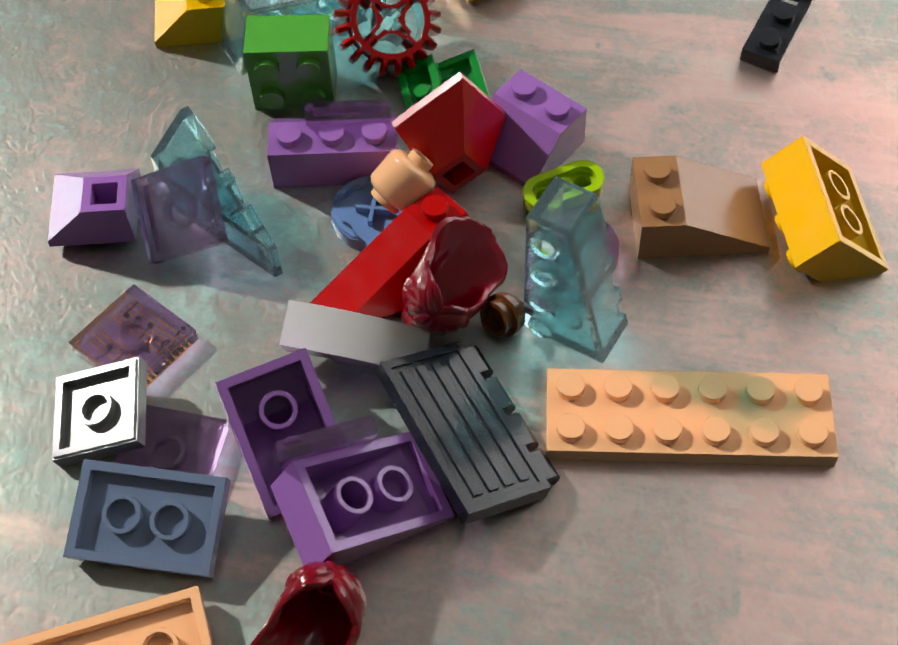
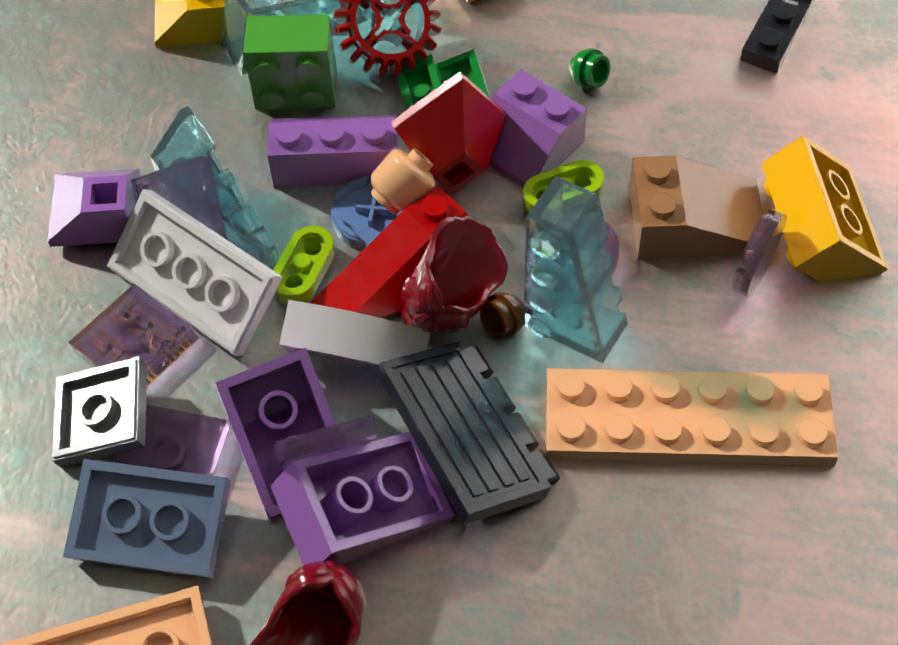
clear purple tile [303,99,391,126] -> none
none -> white tile [107,189,283,356]
none -> lime plate [273,225,335,305]
none -> green plate [569,48,611,90]
none -> tile [732,209,787,297]

